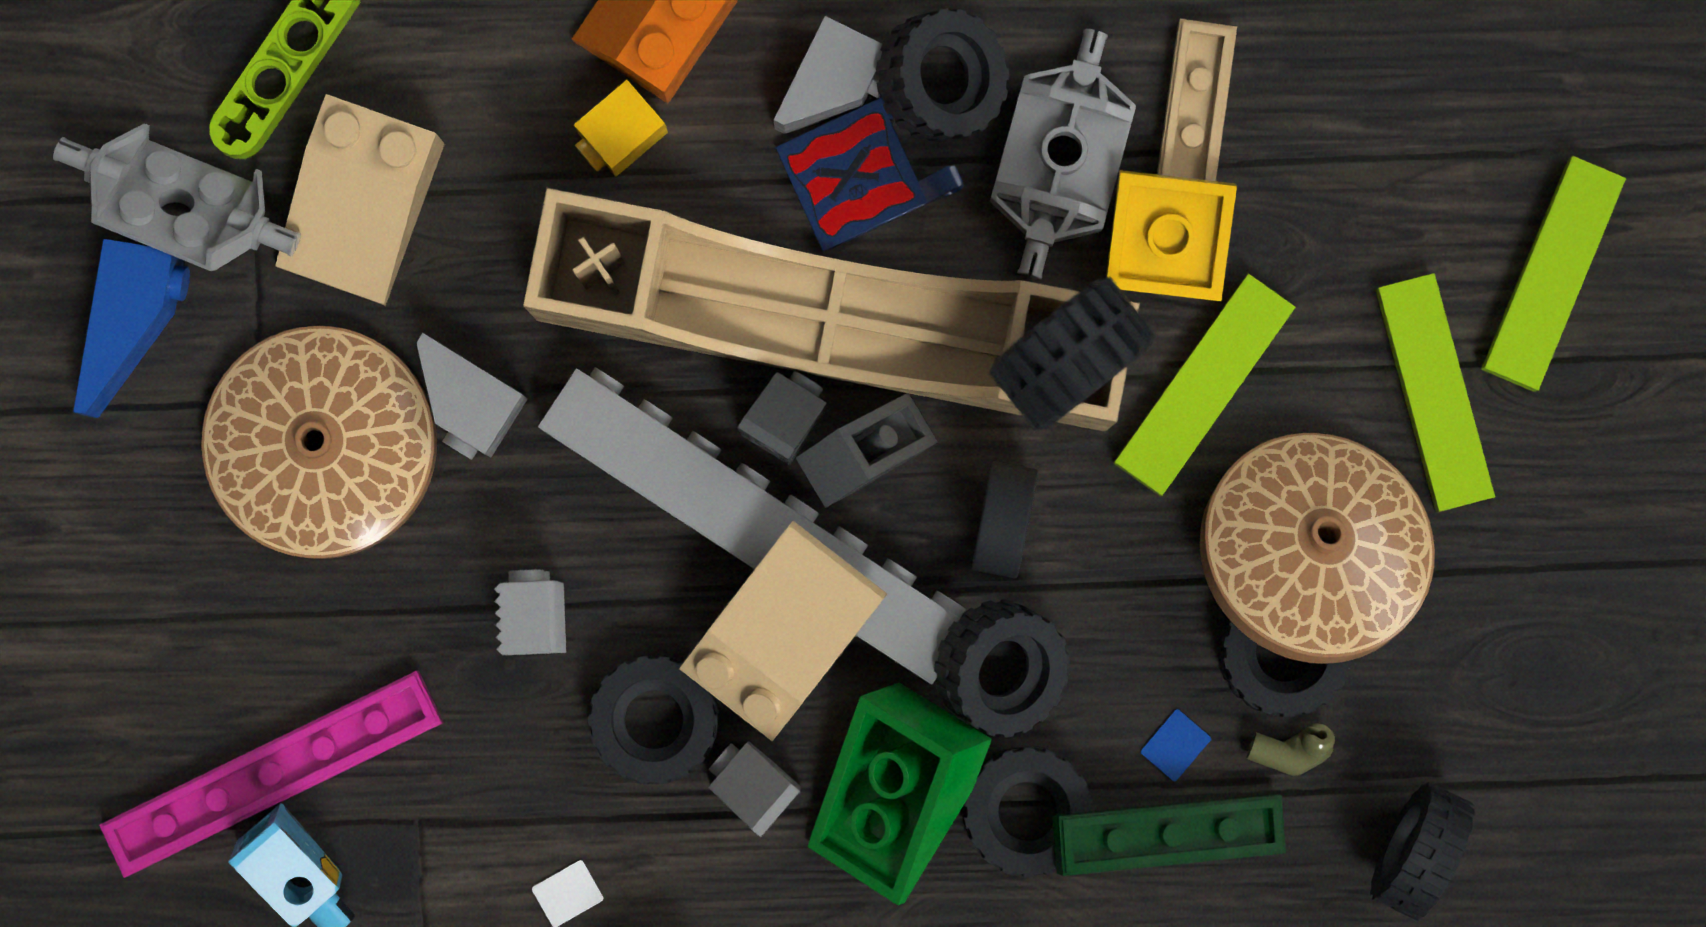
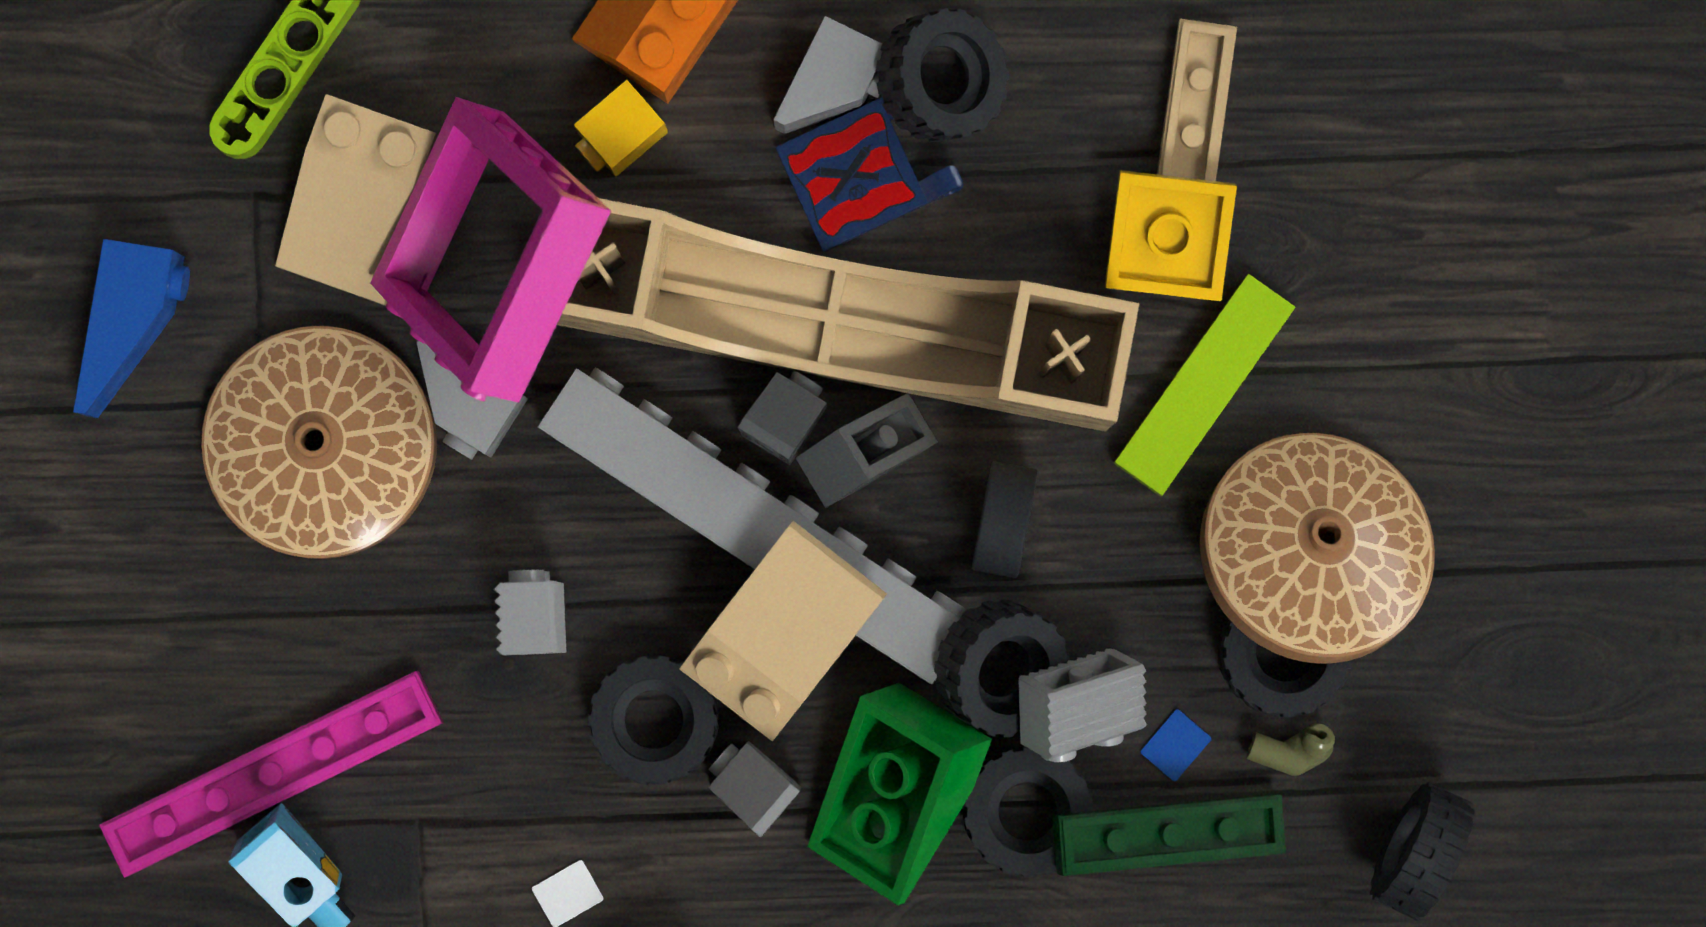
light grey plate [53,123,301,271] -> none
black tyre [989,277,1157,431] -> none
light grey plate [990,29,1136,279] -> none
lime tile [1375,273,1495,513] -> none
lime tile [1481,156,1626,392] -> none
none -> dark pink window [370,97,611,403]
none -> light grey brick [1019,649,1147,762]

